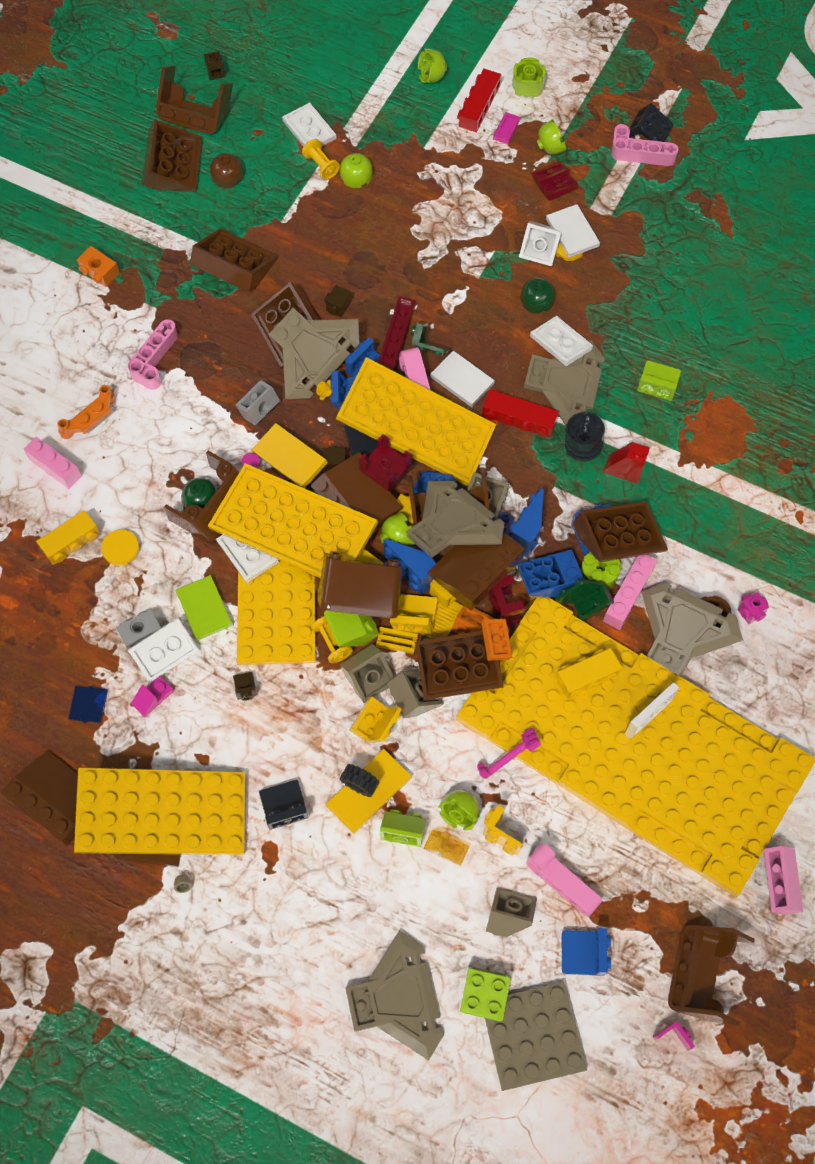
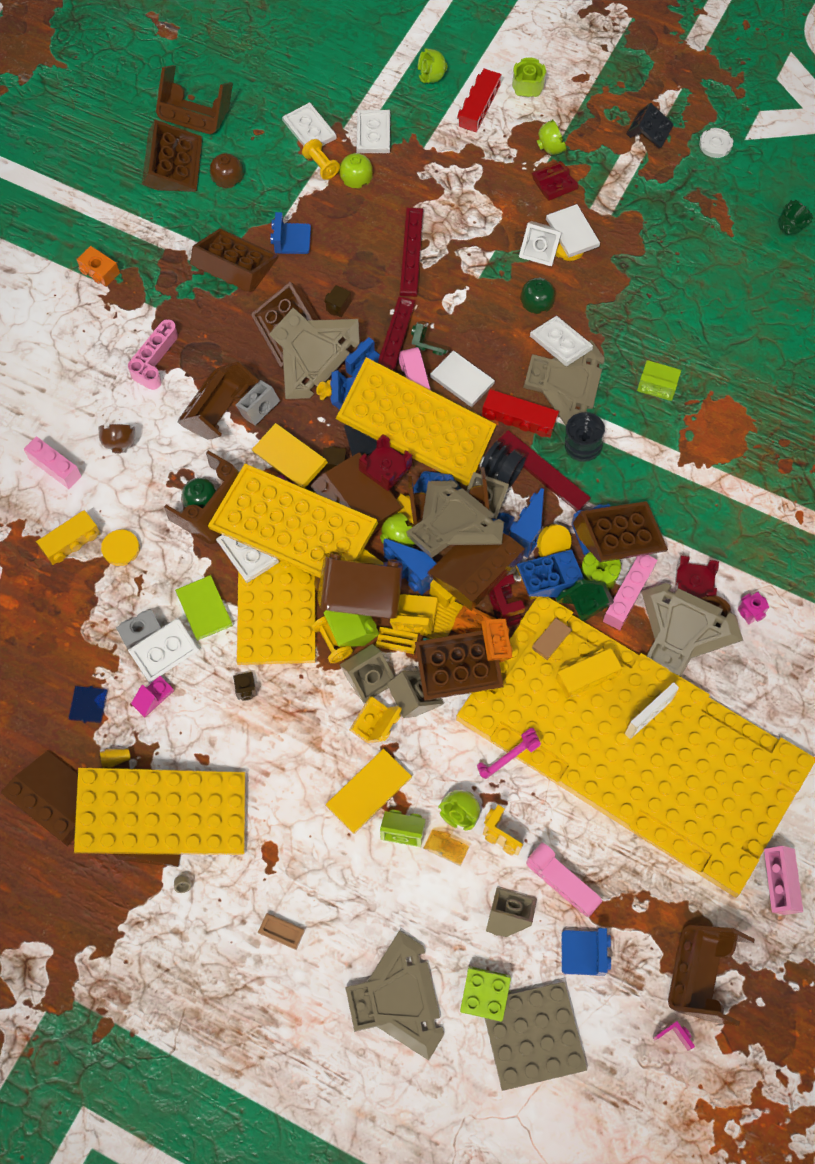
orange plate [57,385,115,439] -> none
dark brown brick [204,51,225,80] -> none
dark pink tile [241,453,260,469] -> none
black bracket [259,780,309,830] -> none
black tyre [339,764,379,797] -> none
dark pink tile [493,112,521,145] -> none
red slope [603,442,650,484] -> none
bright pink beam [611,124,679,166] -> none
none -> reddish brown cylinder [98,424,135,454]
none -> yellow cone [100,748,130,768]
none -> reddish brown windscreen [177,362,259,440]
none -> medium nougat tile [258,913,305,950]
none -> blue bracket [270,212,311,254]
none -> white tile [357,110,390,153]
none -> dark red tile [400,207,423,297]
none -> black wheel [480,440,527,489]
none -> dark red tile [498,430,591,512]
none -> medium nougat tile [532,618,572,660]
none -> yellow tile [537,524,572,557]
none -> dark red panel [674,555,719,599]
none -> white tile [699,128,733,158]
none -> dark green hair [779,200,814,234]

